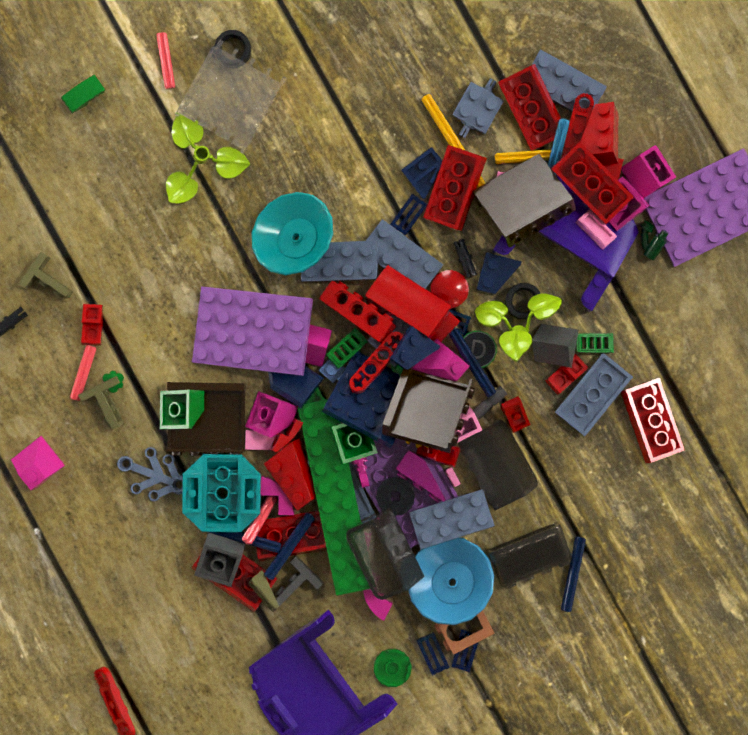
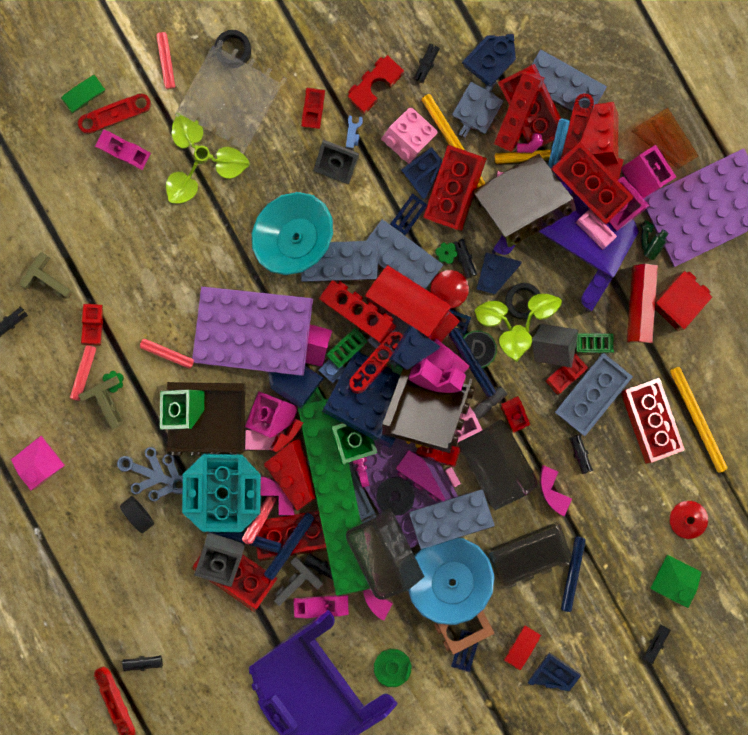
olive slope [249,571,279,612] -> none
clear blue tile [416,632,450,676] -> none
none -> red plate [78,93,151,134]
none -> dark pink brick [95,129,151,170]
none -> black tyre [120,496,154,534]
none -> black pin [122,655,163,672]
none -> coral axle [140,339,194,369]
none -> dark pink brick [293,595,349,618]
none -> red slope [301,87,326,129]
none -> black pin [304,553,333,580]
none -> dark grey slope [313,140,359,184]
none -> medium blue plate [346,116,363,151]
none -> red arch [348,55,404,115]
none -> bright pink bracket [381,108,438,164]
none -> dark pink brick [408,359,466,393]
none -> black pin [413,44,440,84]
none -> green plant [435,243,457,264]
none -> dark blue tile [462,34,516,87]
none -> red brick [494,70,545,152]
none -> red slope [503,626,541,671]
none -> dark pink arm [517,133,543,153]
none -> dark blue wing [528,652,581,691]
none -> dark pink brick [539,465,572,517]
none -> black pin [569,434,593,474]
none -> red slope [627,264,658,343]
none -> clear orange wedge [632,107,698,169]
none -> black pin [642,624,671,664]
none -> green slope [650,555,702,608]
none -> red slope [655,271,712,331]
none -> yellow axle [670,367,728,473]
none -> red dish [670,501,708,539]

